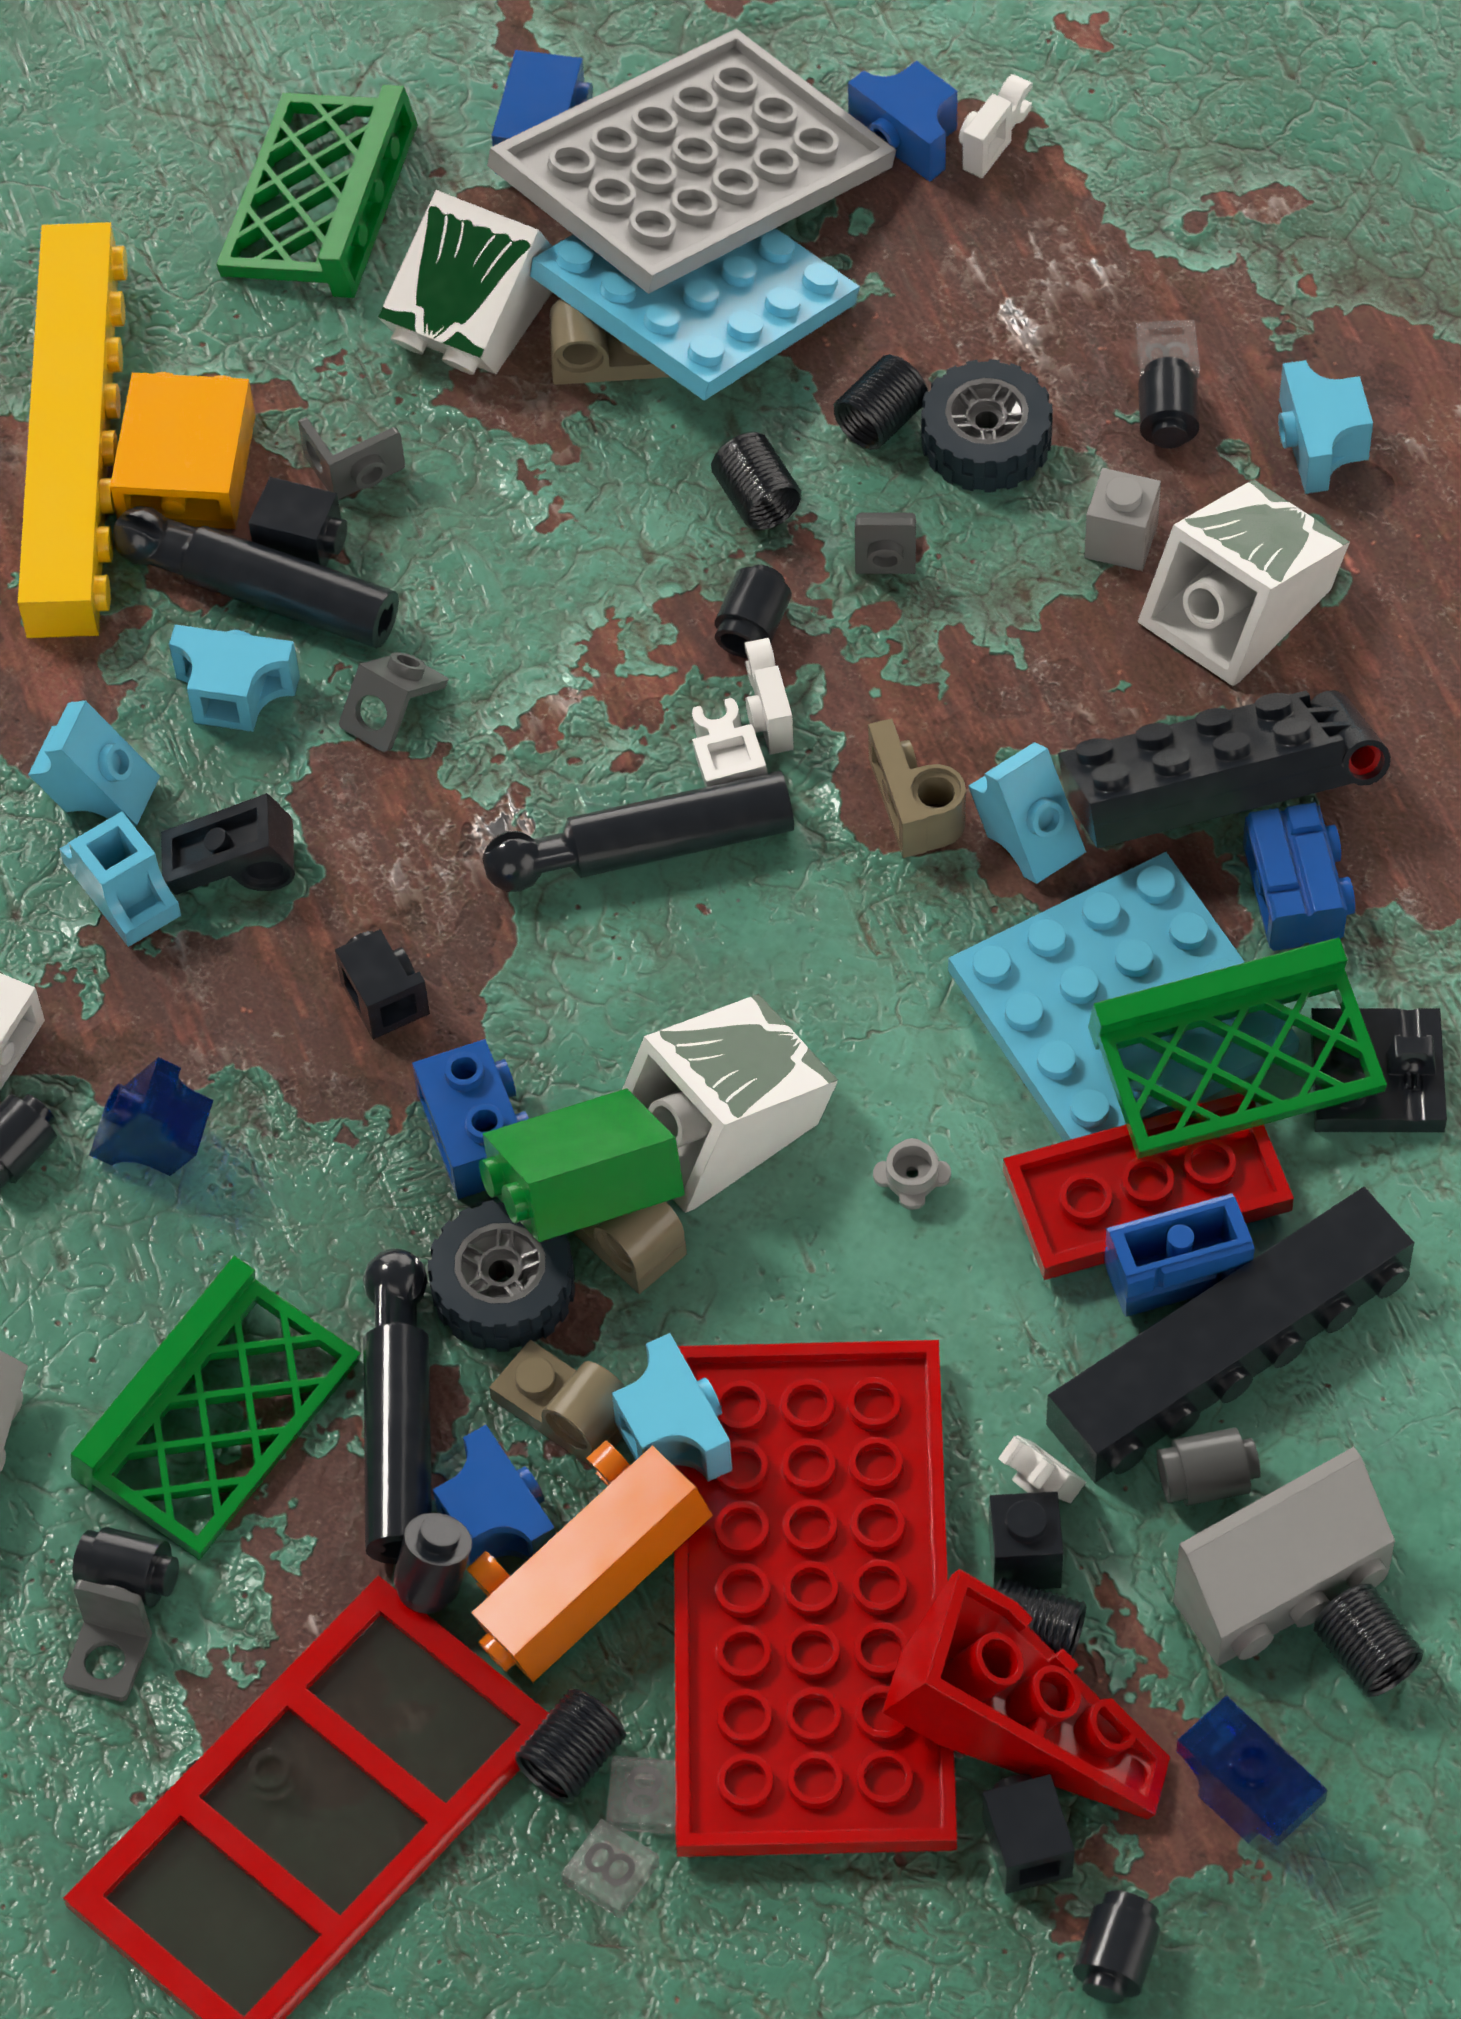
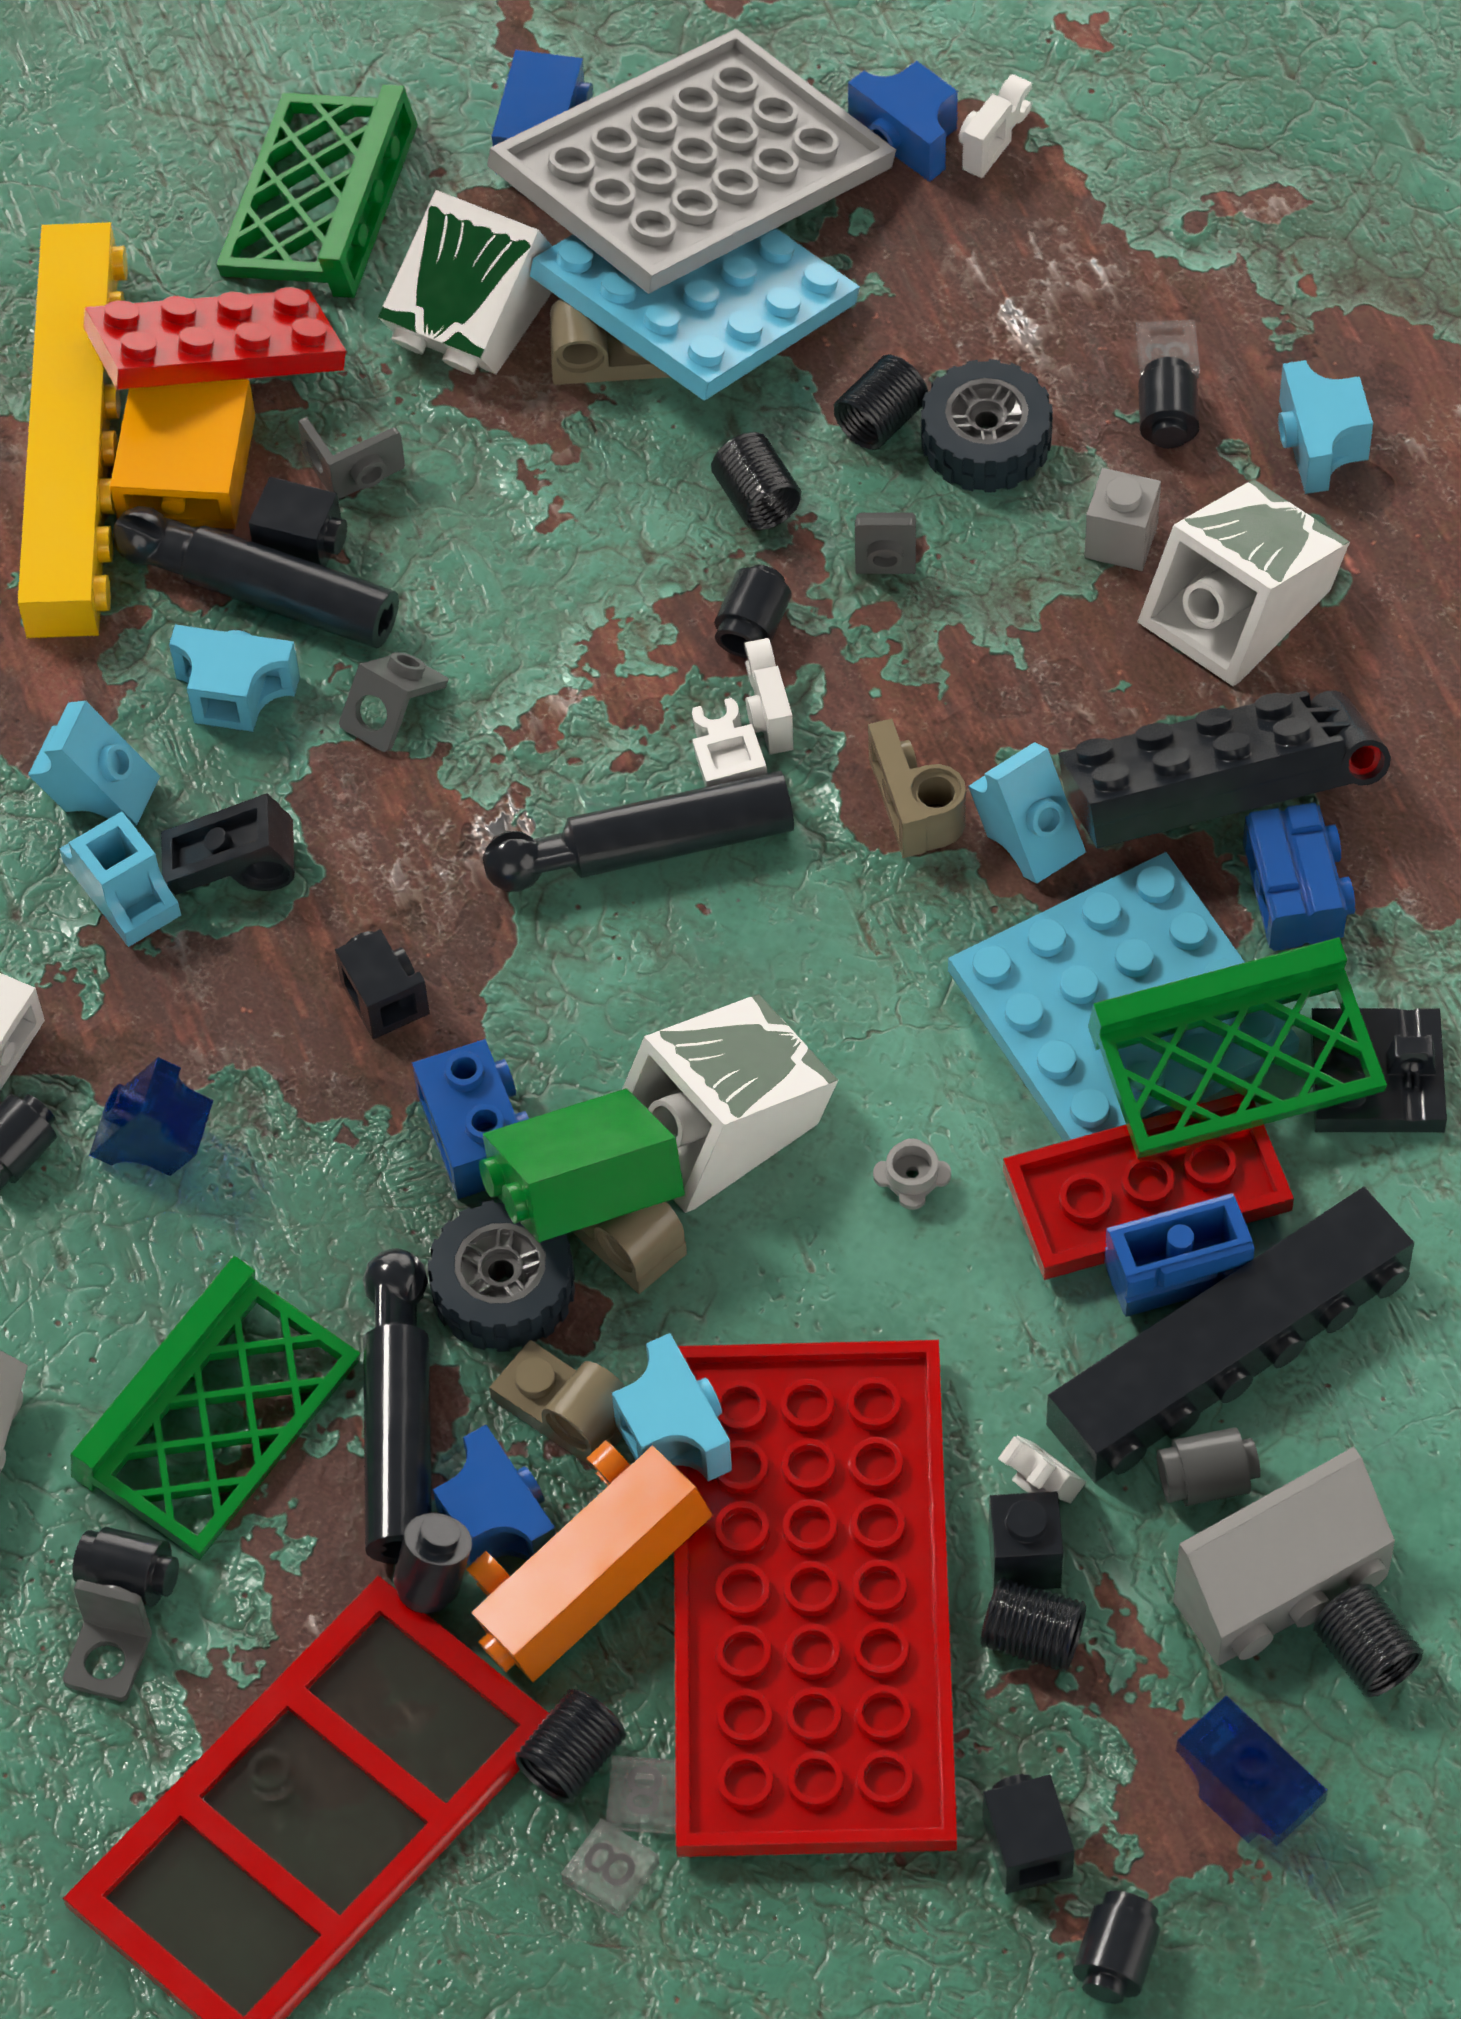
red wedge [882,1569,1170,1820] -> none
none -> plate [83,287,346,390]

